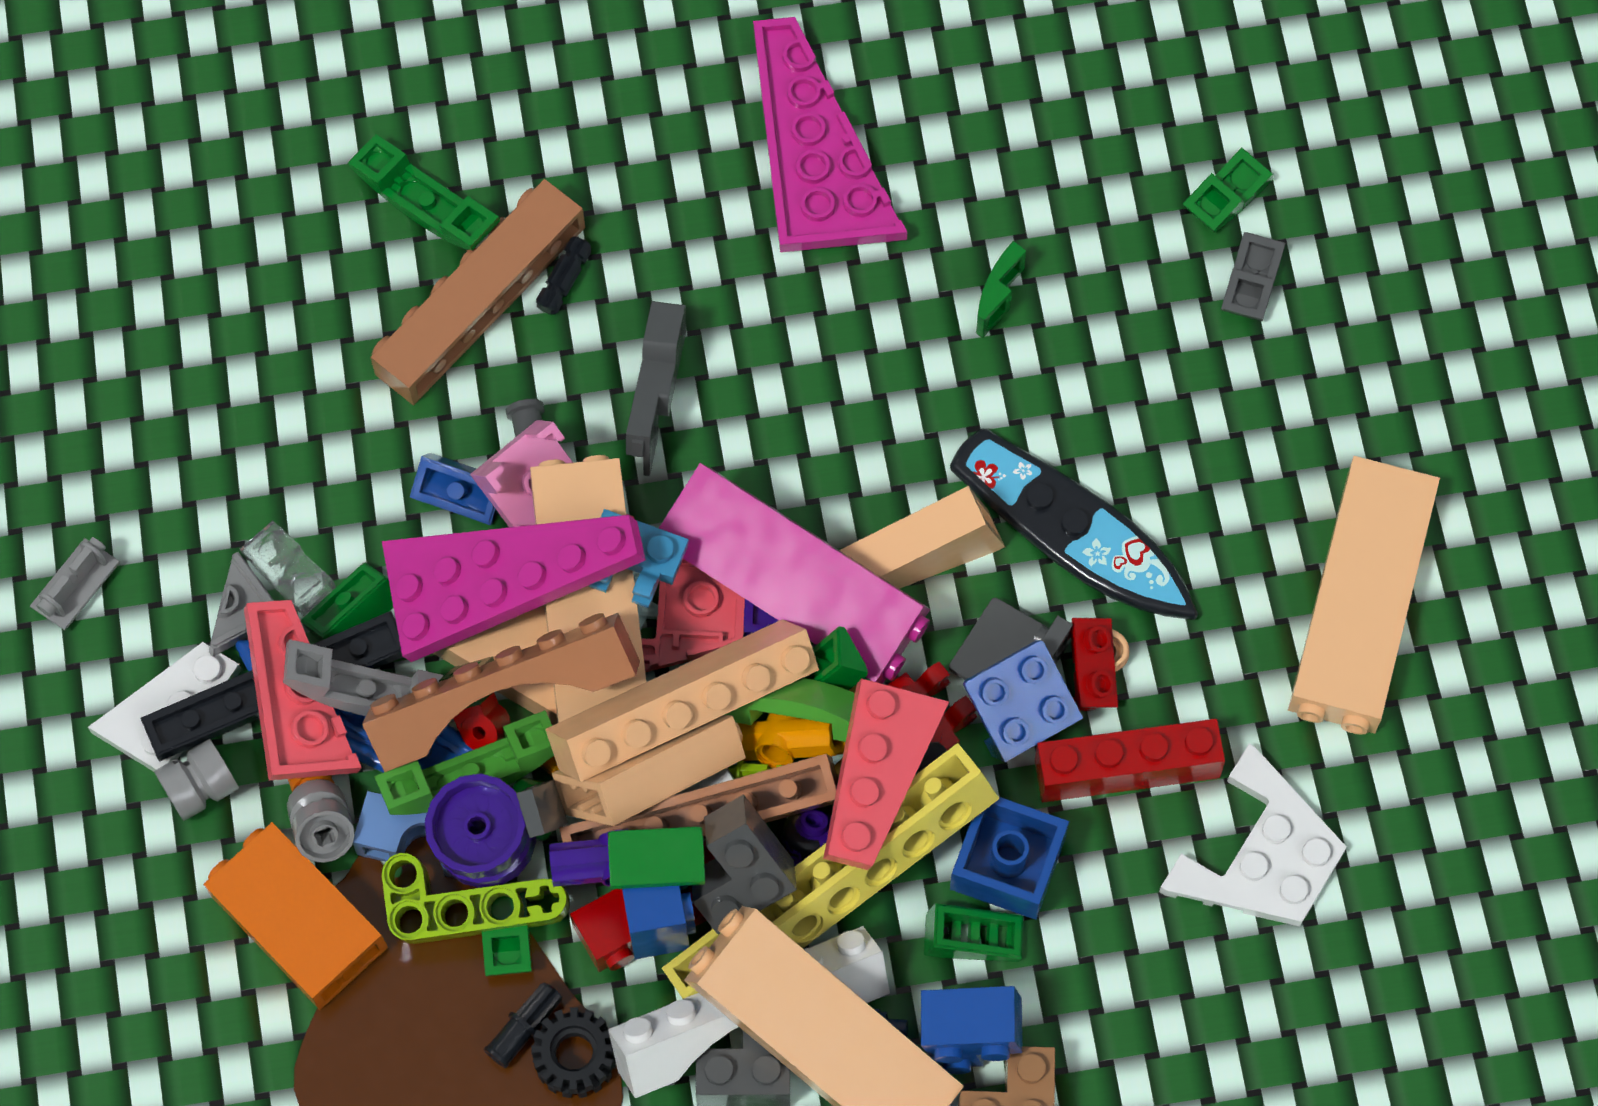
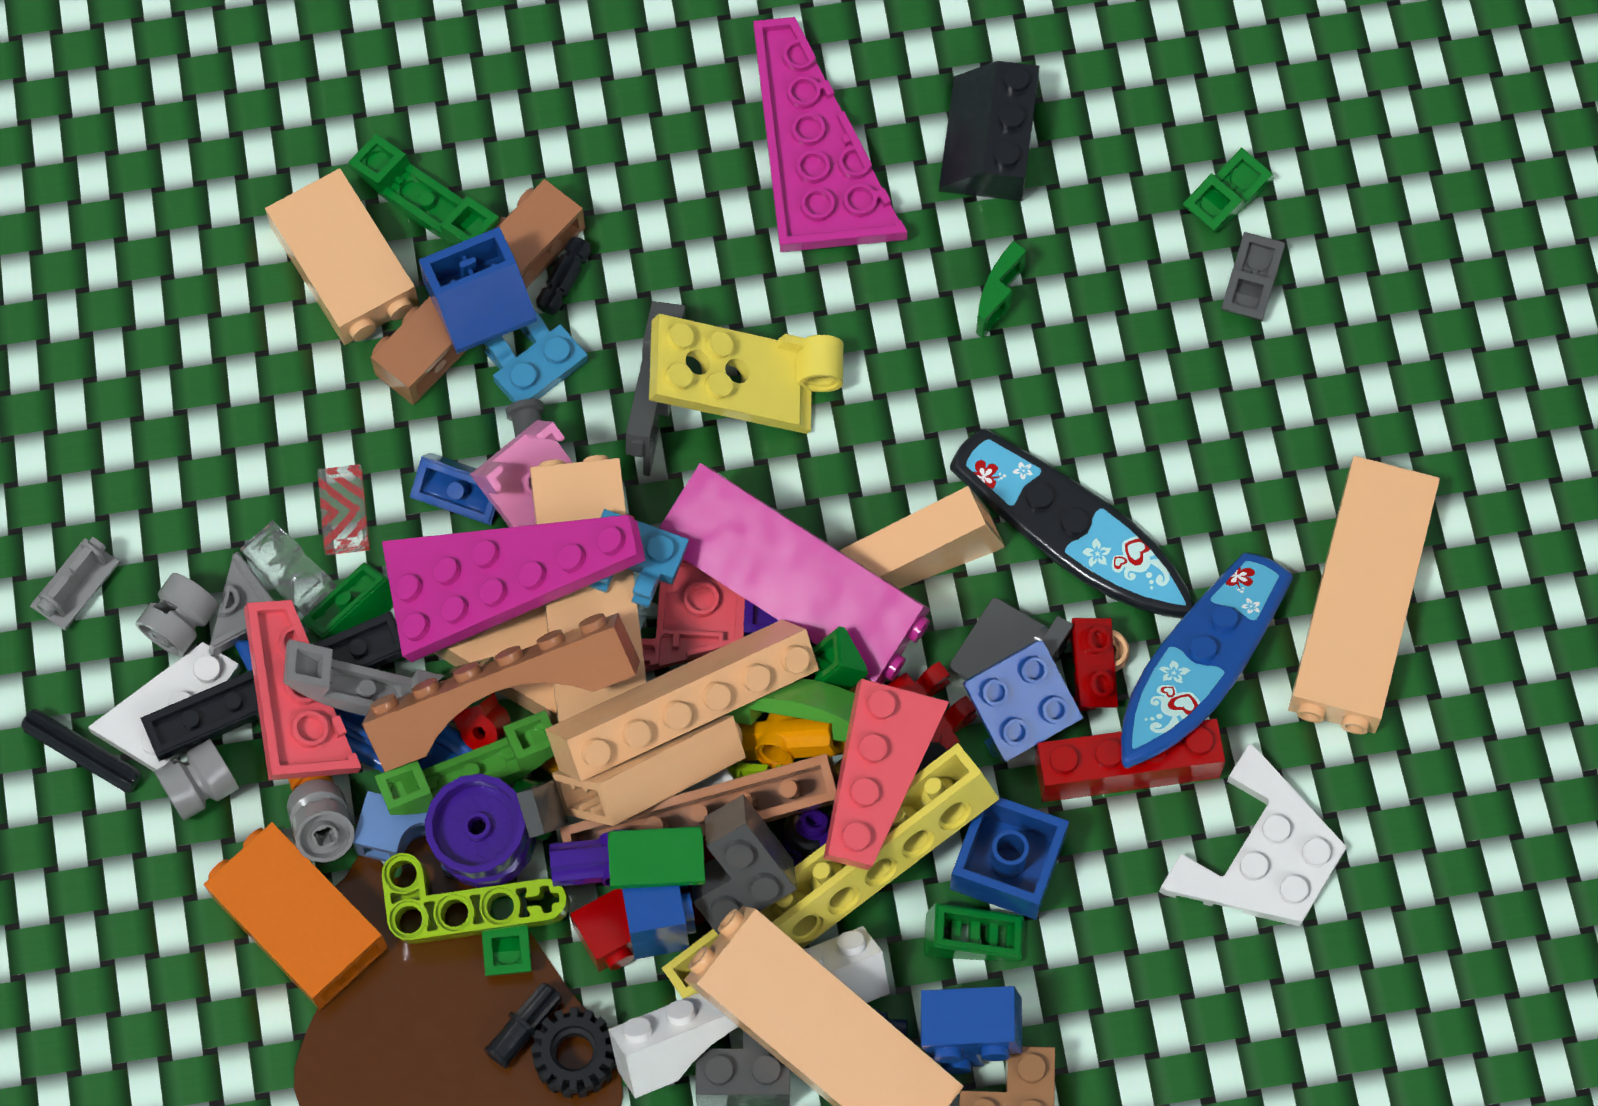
none -> black axle [21,709,141,793]
none -> light grey wheel [135,573,219,657]
none -> light nougat brick [265,168,419,345]
none -> clear tile [317,464,370,556]
none -> blue slope [419,227,537,354]
none -> dark azure plate [484,310,588,403]
none -> light yellow hinge [649,314,844,434]
none -> black slope [939,61,1040,201]
none -> piece [1121,553,1293,768]

